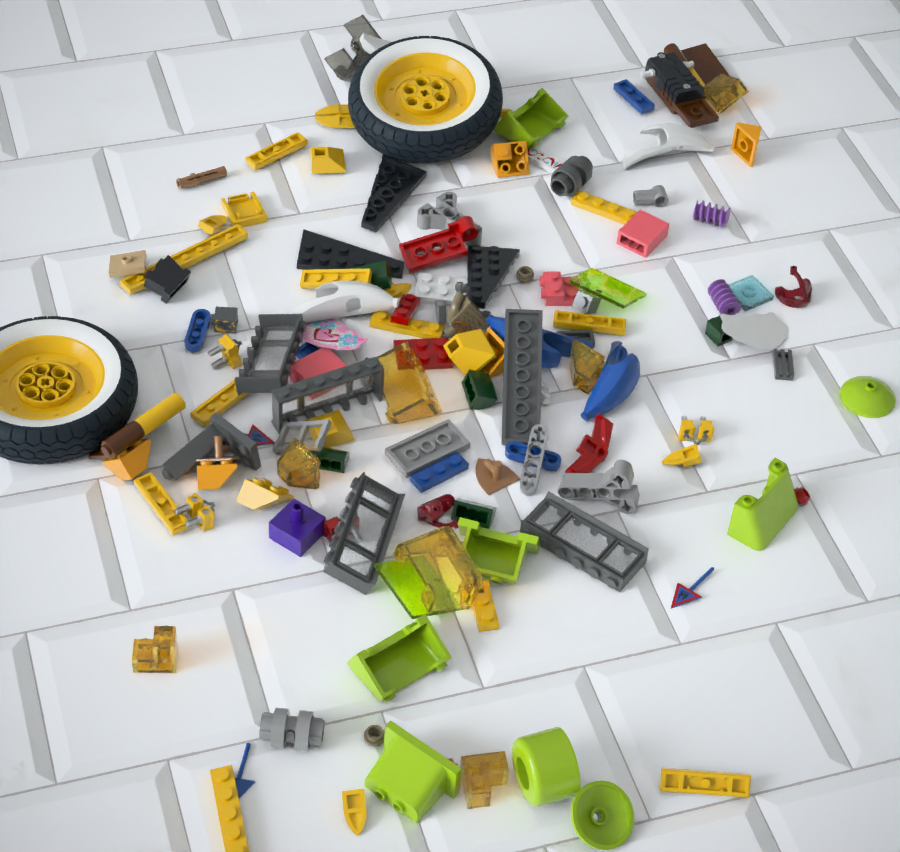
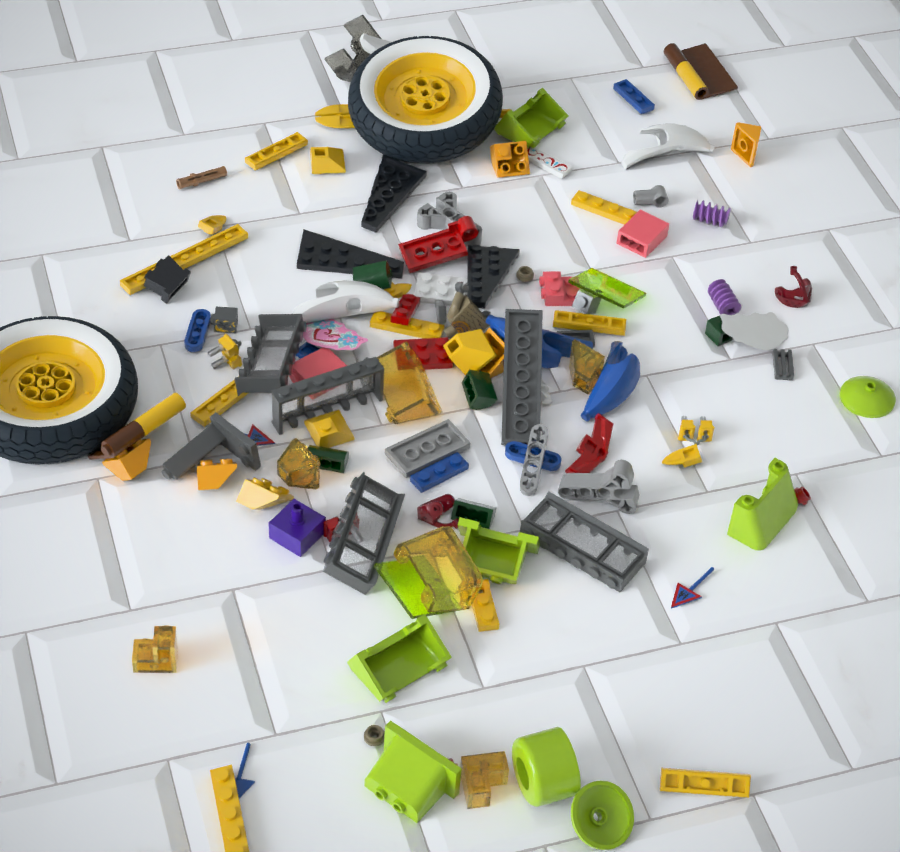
tan plate [108,250,147,278] -> none
yellow plate [134,472,191,536] -> none
piece [174,493,215,531] -> none
medium nougat shield [196,436,240,462] -> none
yellow container [221,191,267,228] -> none
light grey piece [259,707,325,752] -> none
light grey window [273,420,332,453] -> none
yellow plate [300,269,372,289] -> none
yellow plate [342,789,367,836] -> none
medium nougat shield [475,458,520,495] -> none
dark grey piece [550,156,593,196] -> none
piece [640,52,719,128] -> none
clear yellow slope [704,74,749,115] -> none
clear light blue tile [729,275,774,312] -> none

